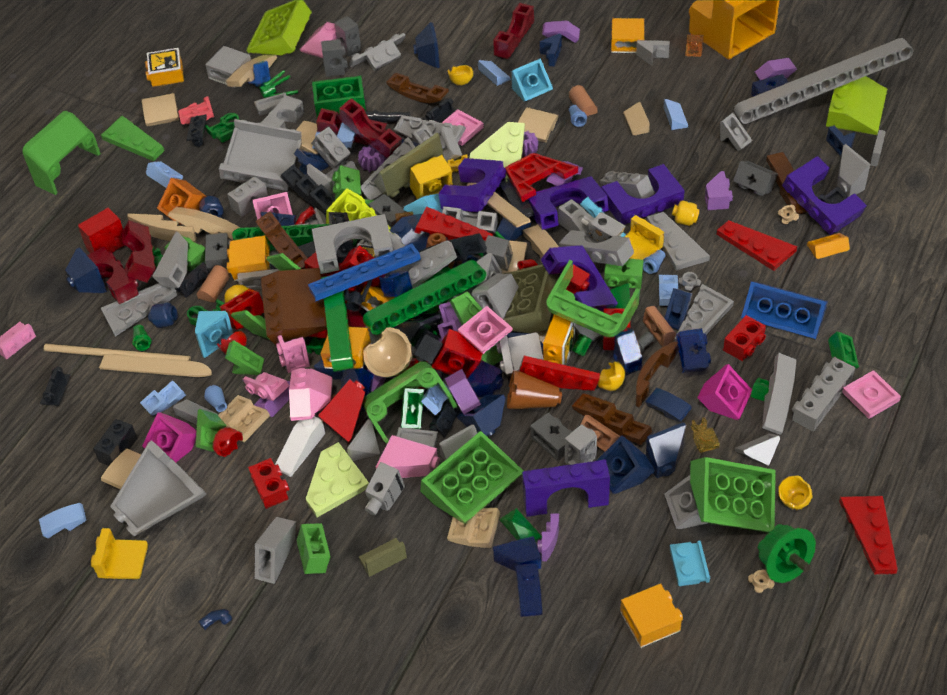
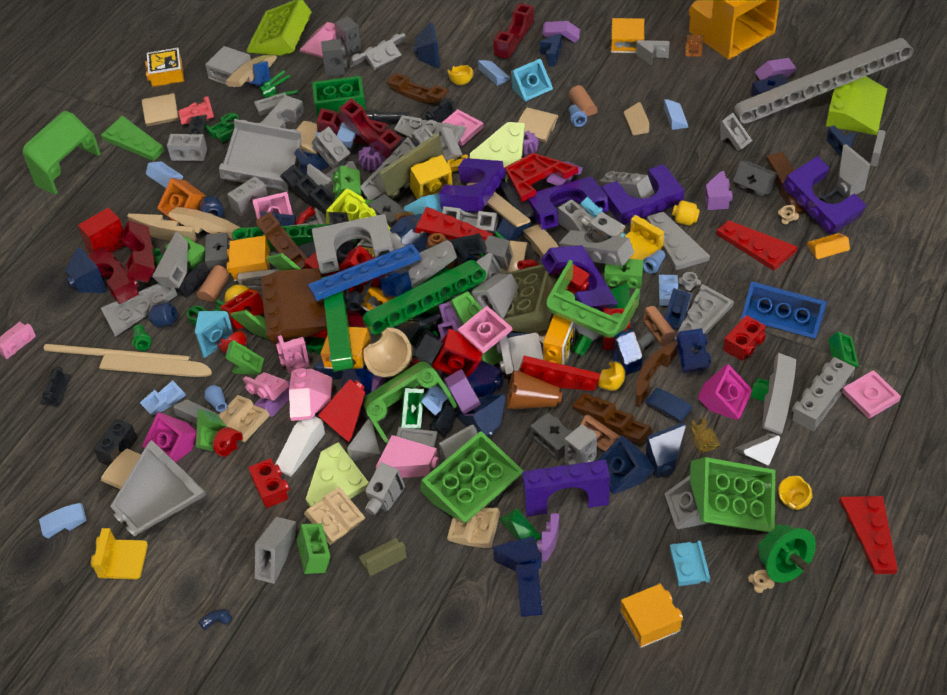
none -> light grey brick [167,134,207,161]
none -> tan slope [304,487,365,545]

